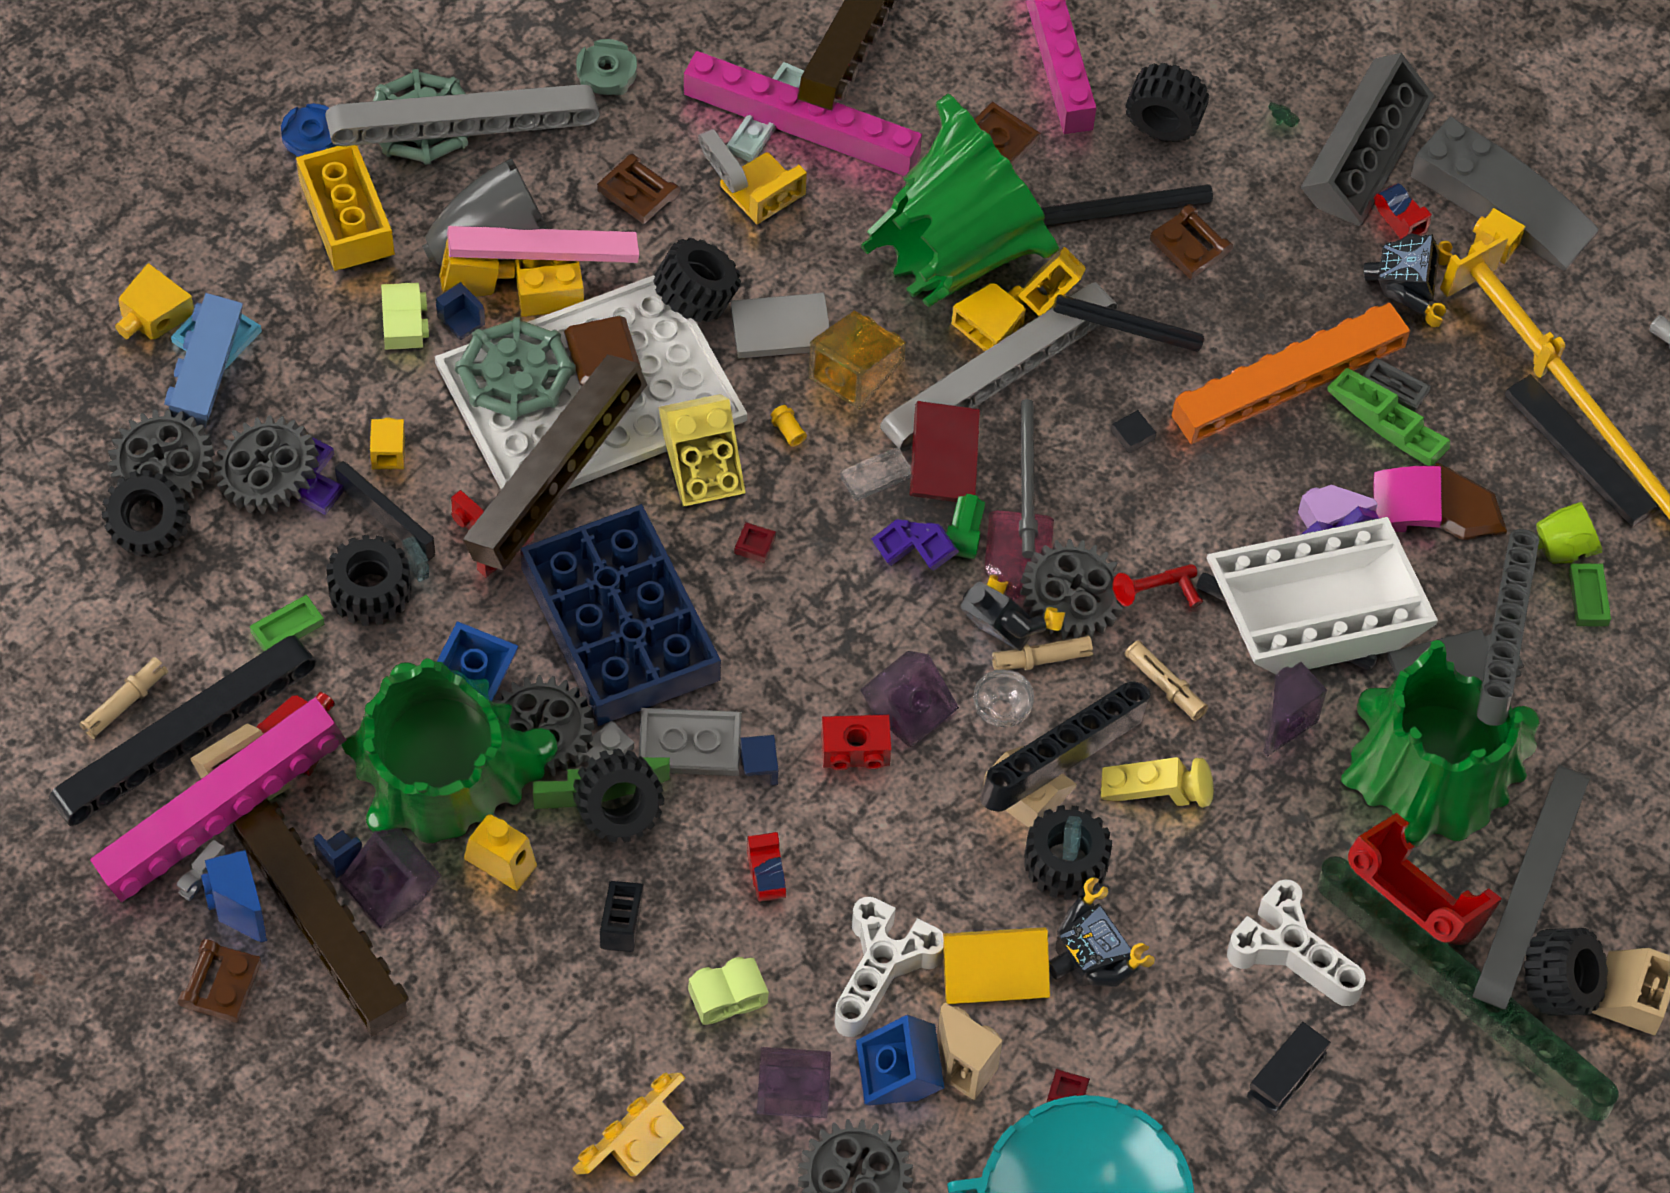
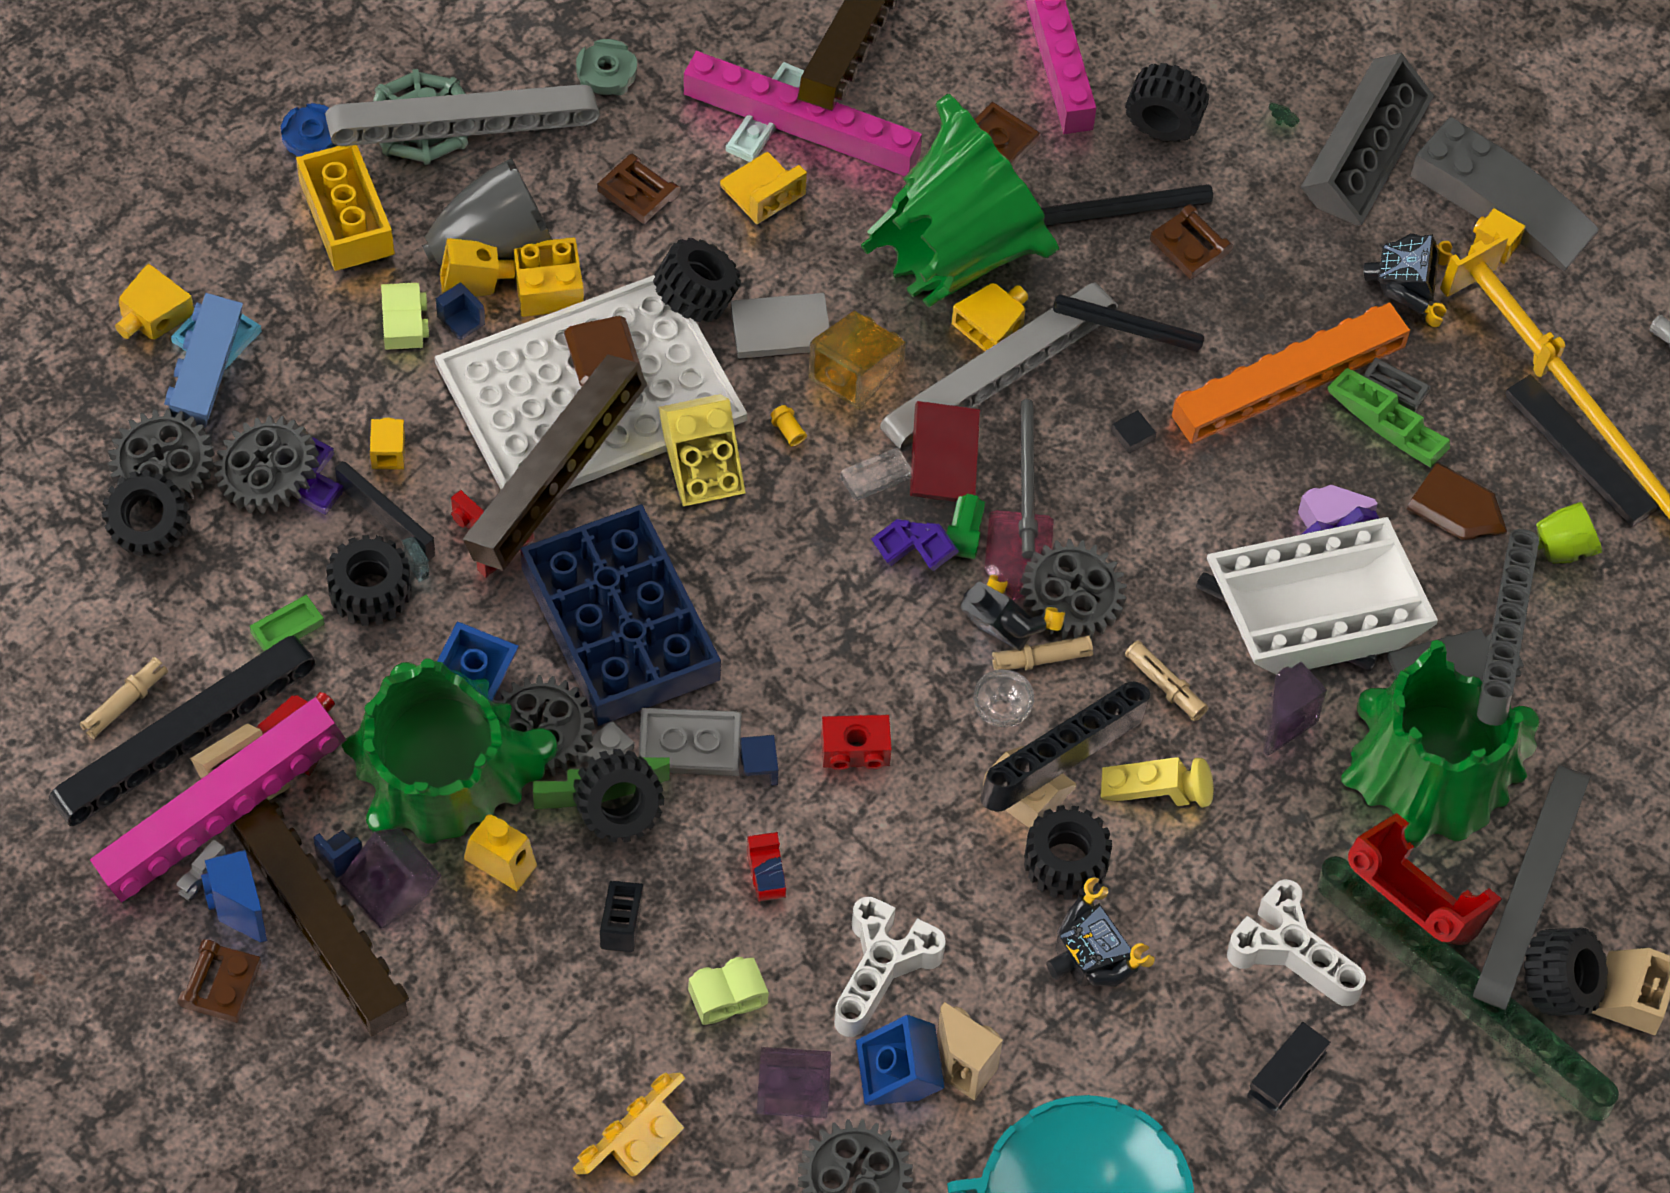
bright pink tile [447,226,639,263] -> none
sand green plate [455,317,576,420] -> none
light grey beam [698,129,748,193] -> none
dark red tile [734,522,776,563] -> none
clear purple slope [860,651,959,747] -> none
yellow tile [943,927,1050,1004] -> none
yellow torso [1018,247,1086,316] -> none
dark red tile [1046,1069,1090,1103] -> none
clear light blue tile [1062,816,1082,861] -> none
red piece [1113,564,1203,608] -> none
dark pink slope [1373,466,1442,532] -> none
red leg [1374,183,1432,239] -> none
bright green tile [1568,564,1611,626] -> none

